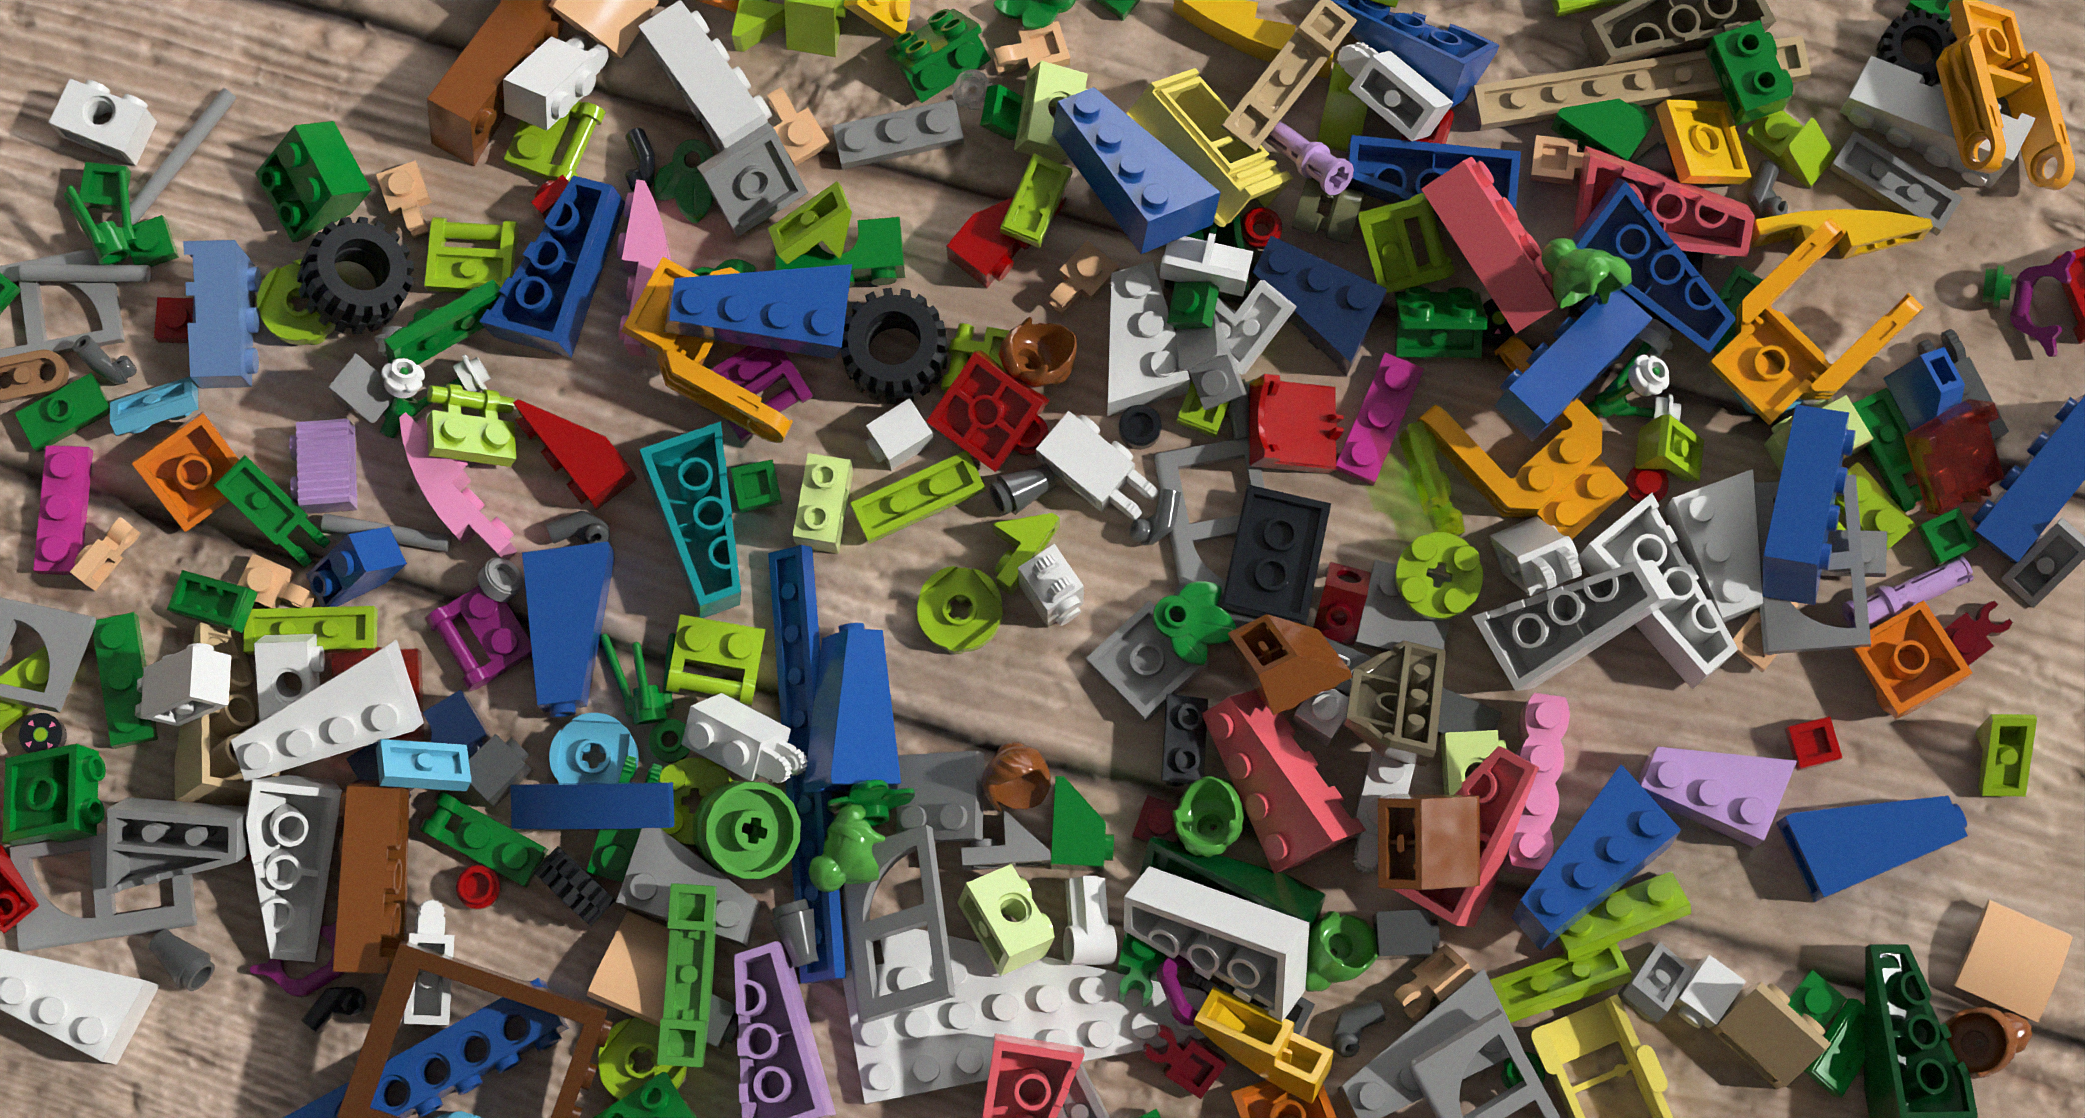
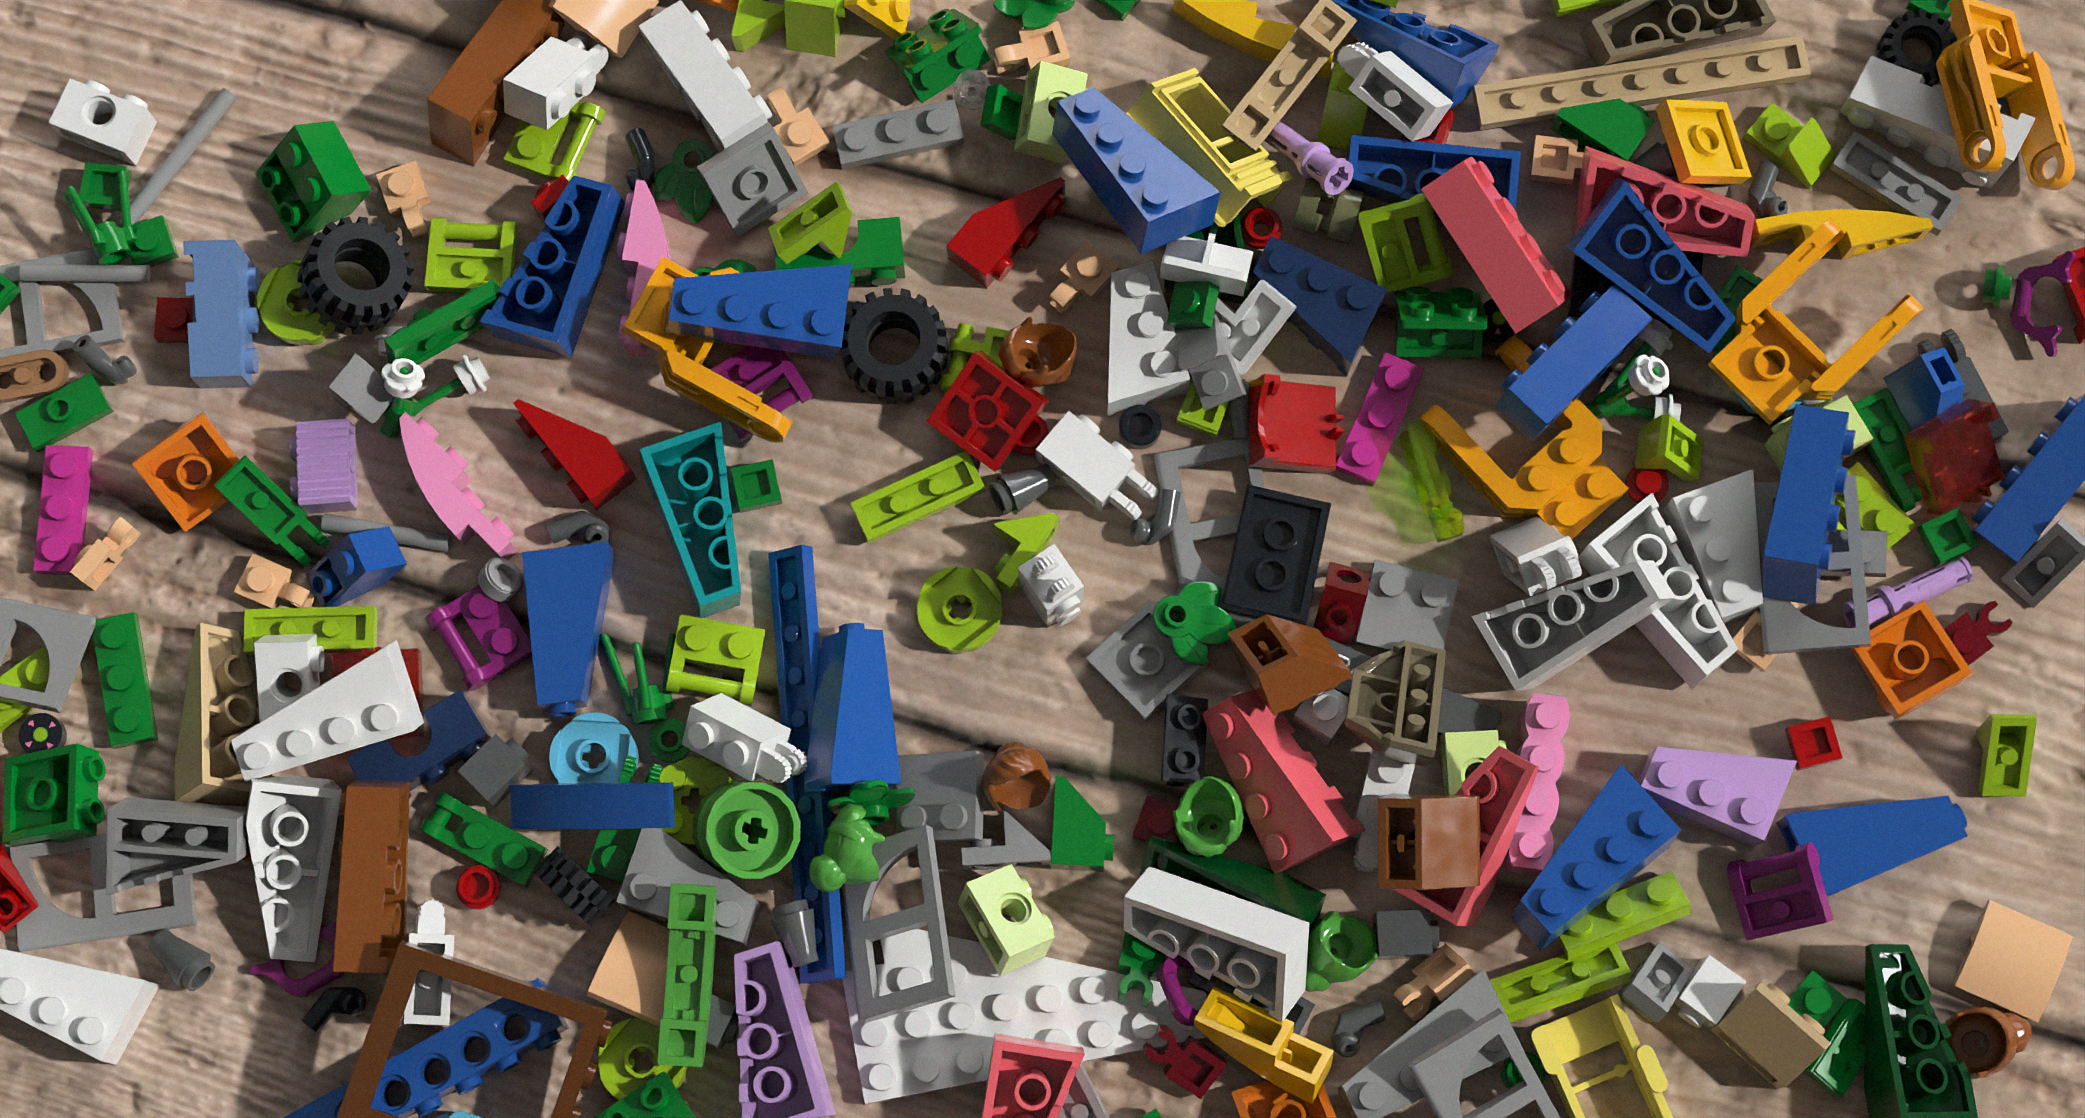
medium azure plate [110,376,199,436] -> none
white hinge [135,643,231,727] -> none
green plate [166,570,258,633] -> none
medium azure plate [376,739,472,791] -> none
lime plate [427,383,516,467] -> none
yellowish green brick [793,453,853,554] -> none
white brick [865,398,934,470] -> none
lime plate [1000,153,1073,248] -> none
white piece [1063,876,1117,965] -> none
lime plate [1395,532,1483,620] -> none
bright green piece [1541,238,1632,308] -> none
green brick [1705,20,1793,126] -> none
none -> magenta plate [1727,843,1834,941]

